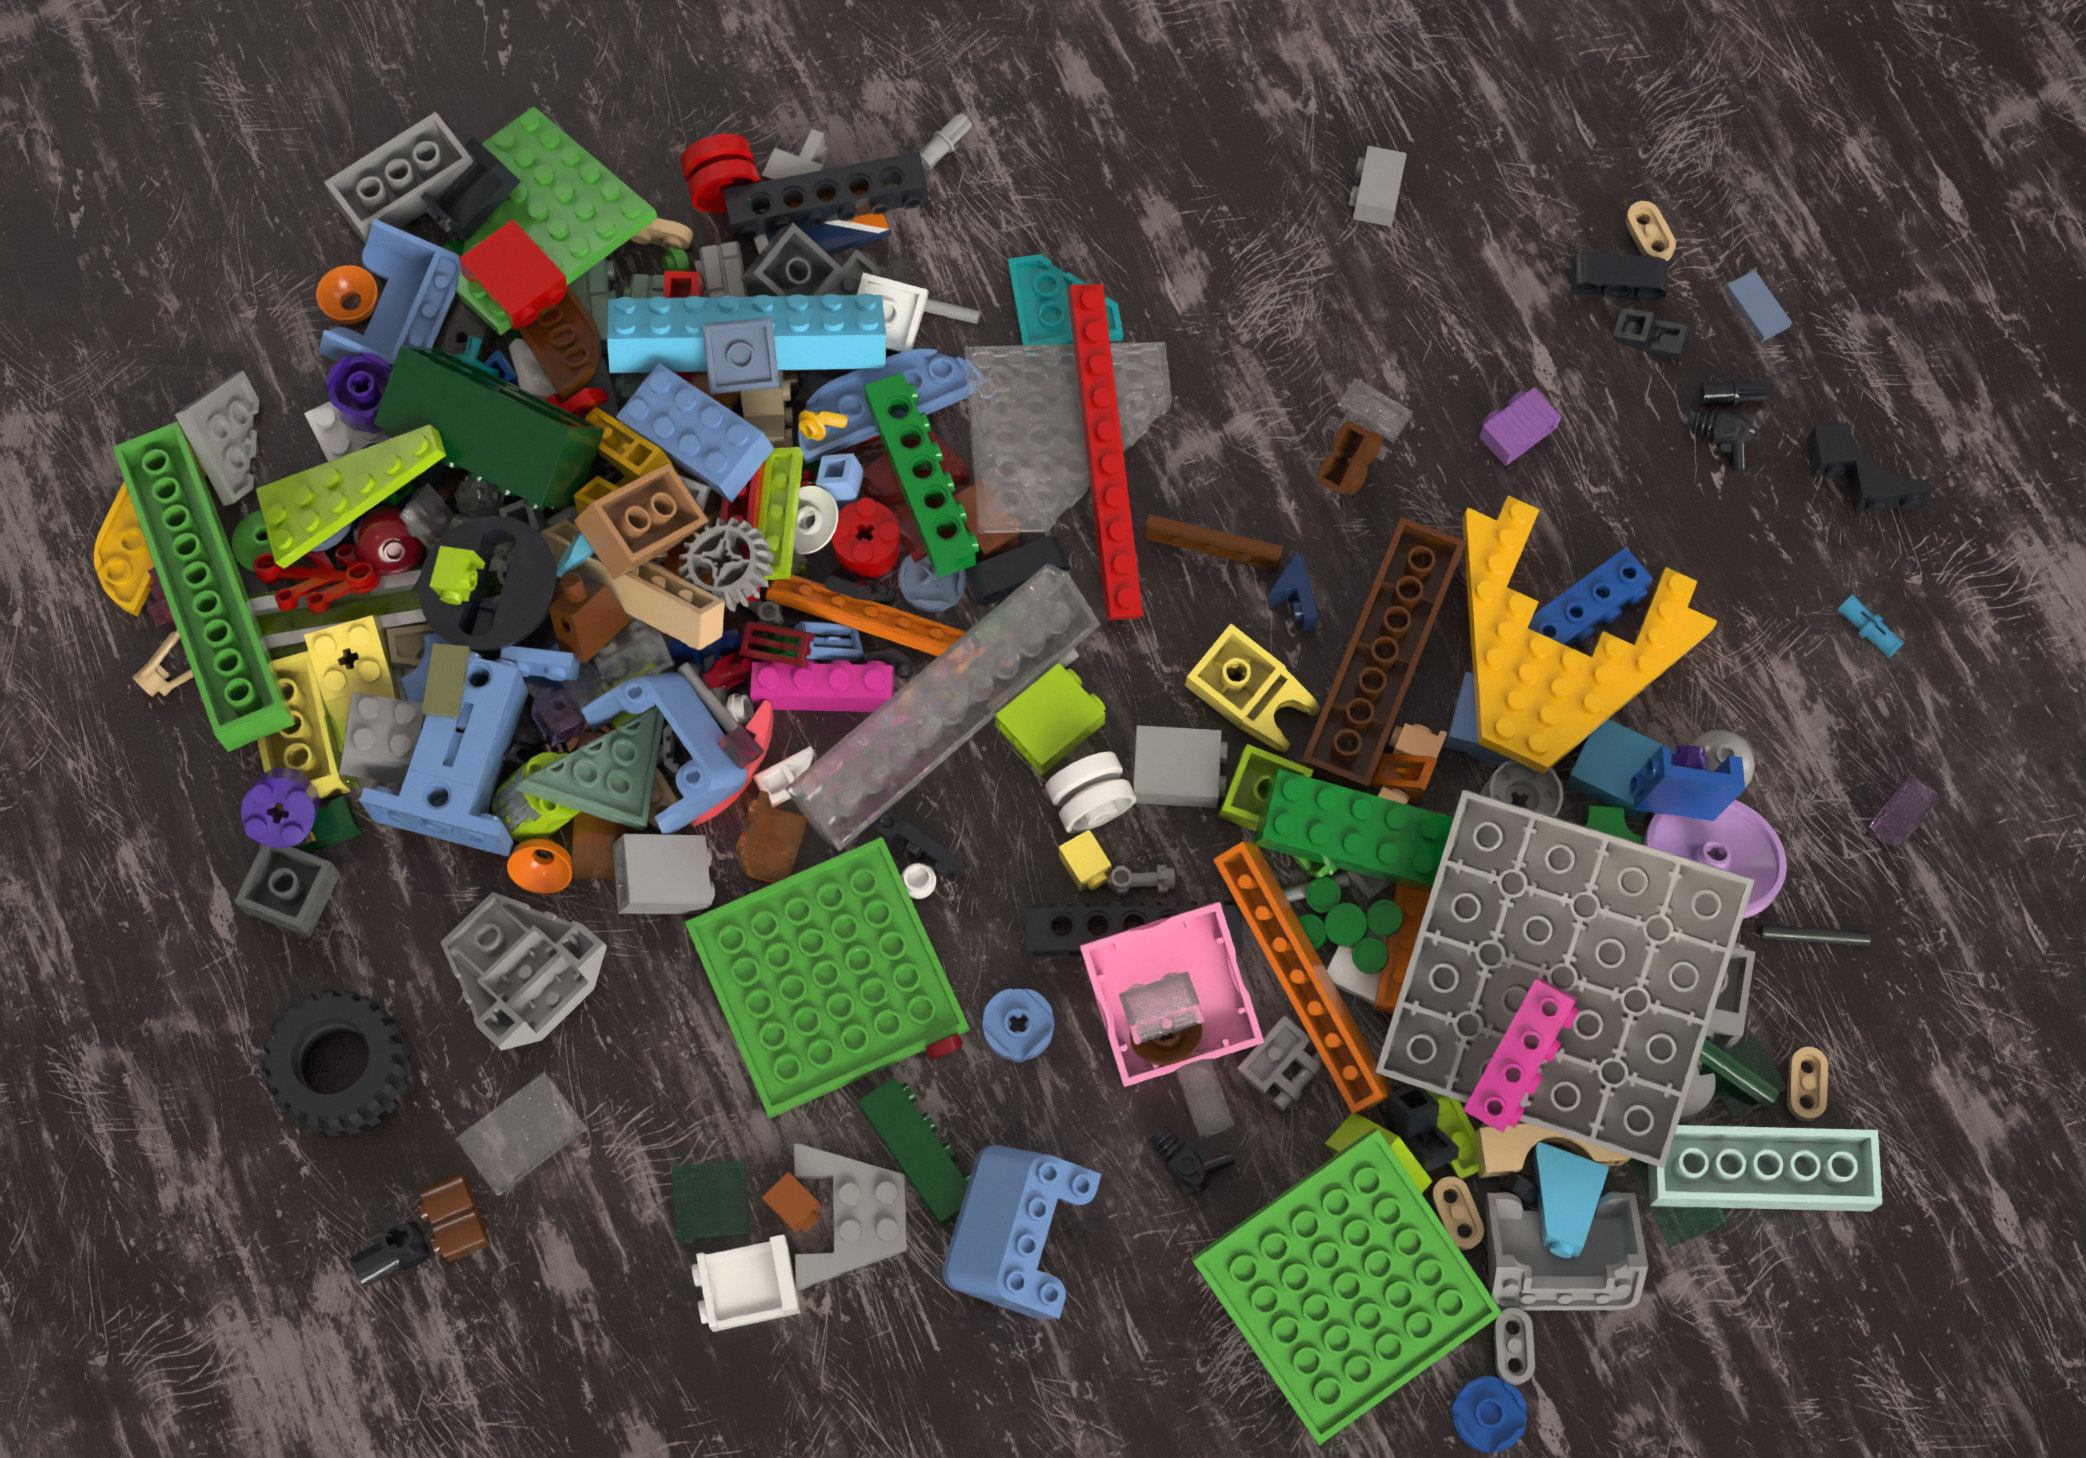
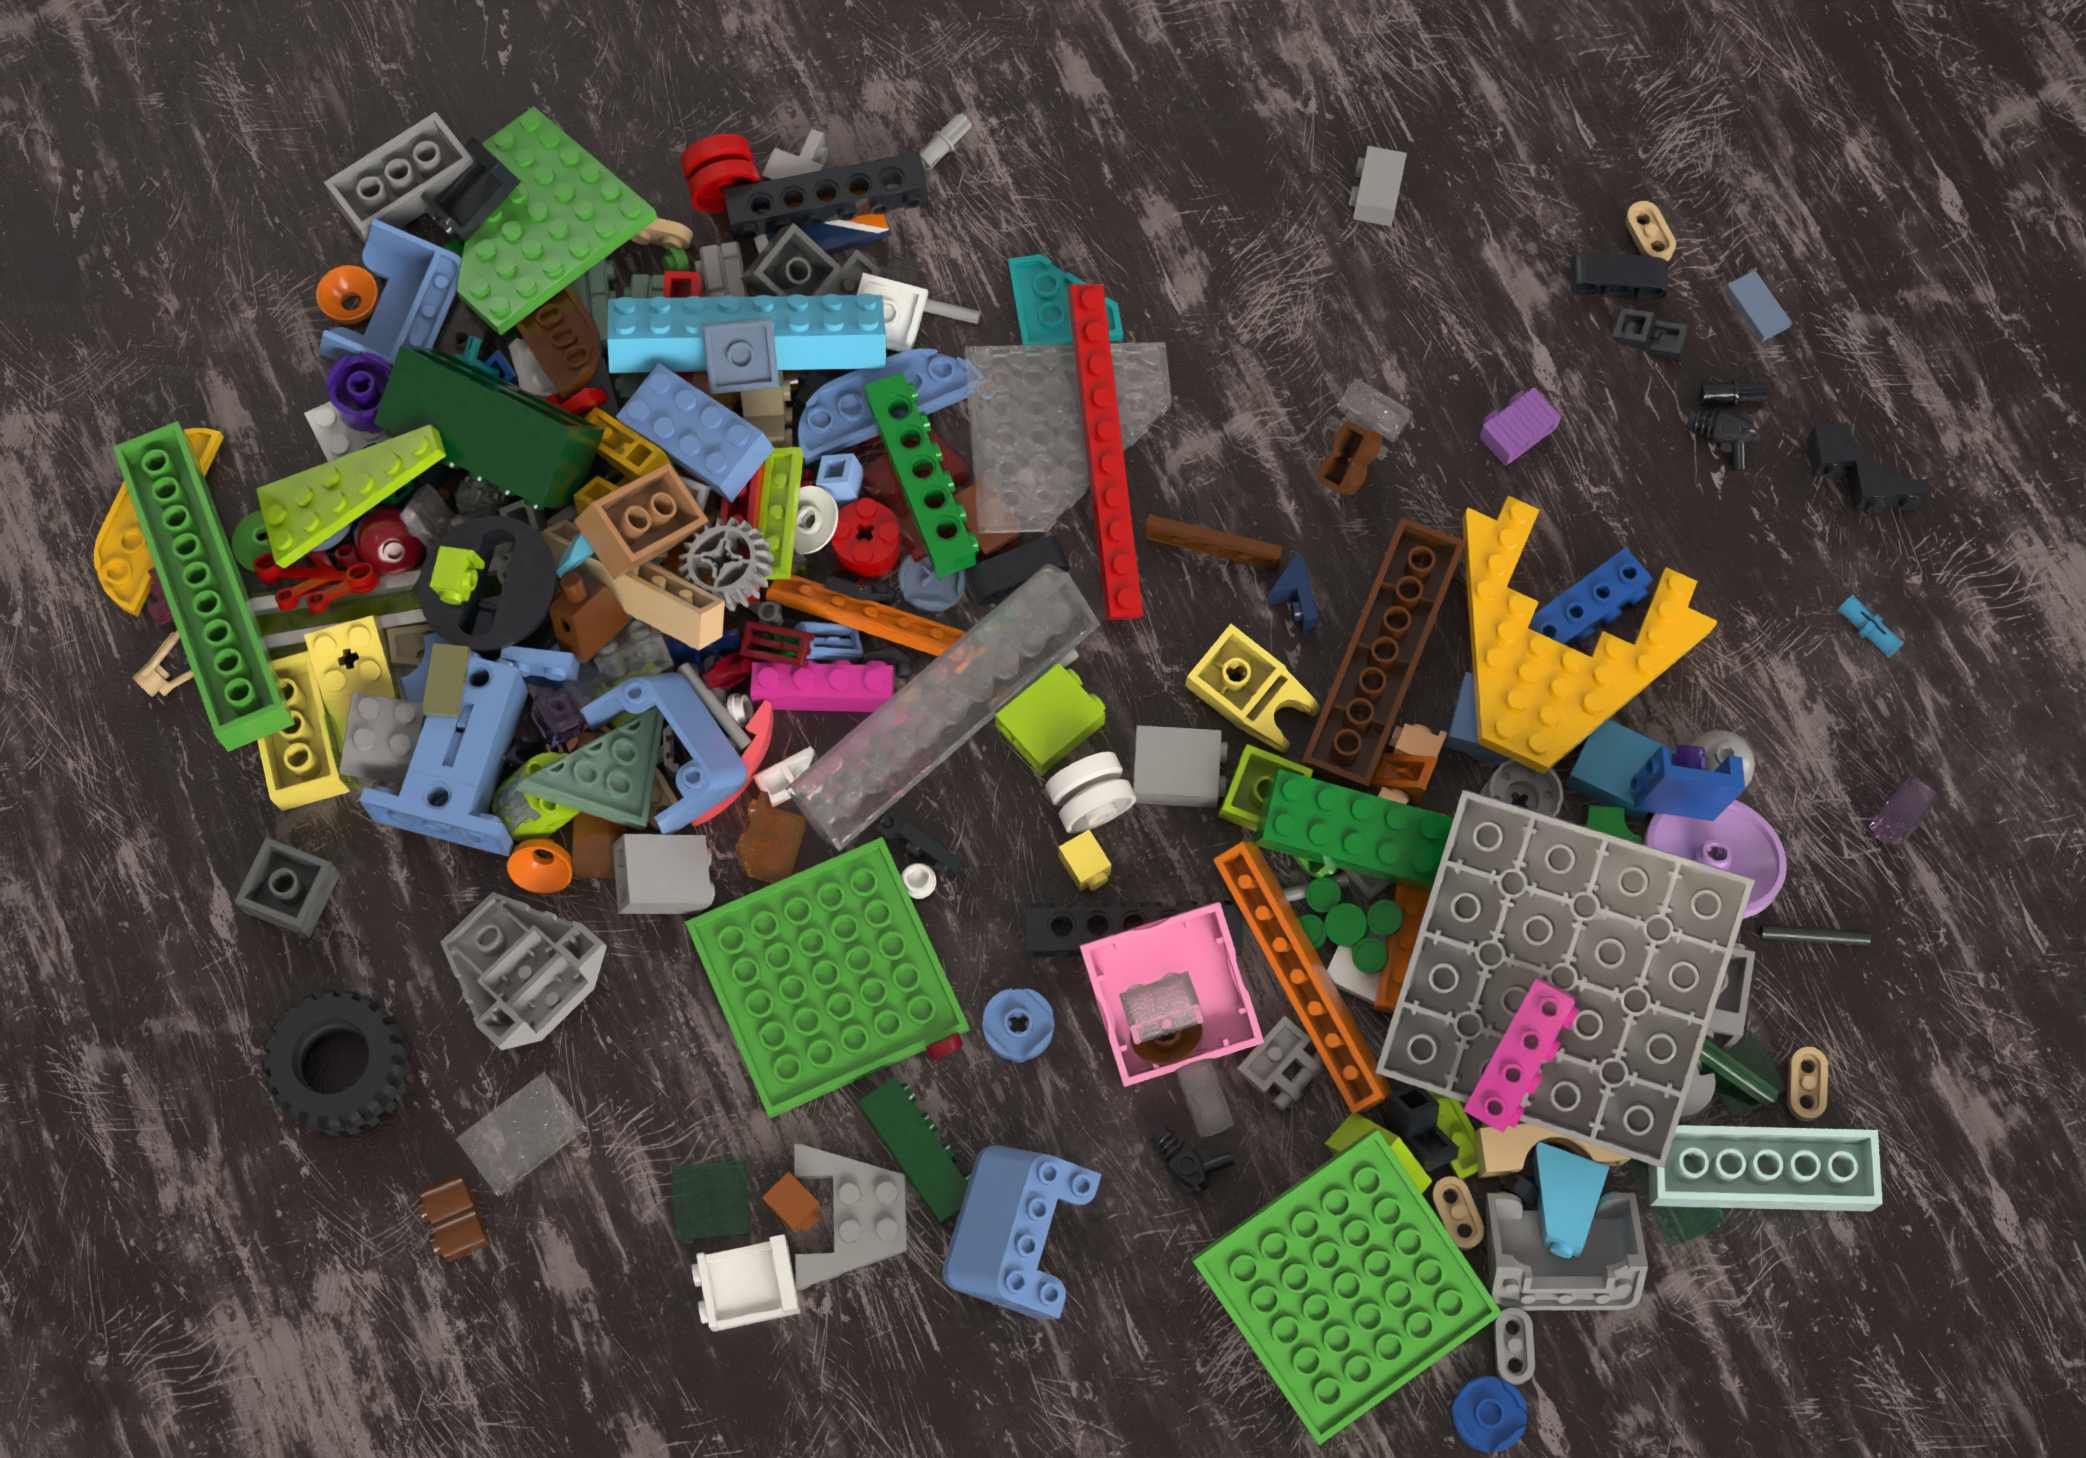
light grey plate [175,370,259,506] -> none
dark purple brick [241,767,320,848] -> none
dark green leg [294,796,362,854] -> none
black piece [350,1220,432,1287] -> none
red panel [459,219,567,330] -> none
clear smoke tile [718,725,765,769] -> none
yellow plate [799,410,847,441] -> none
light grey bar [1107,865,1175,896] -> none

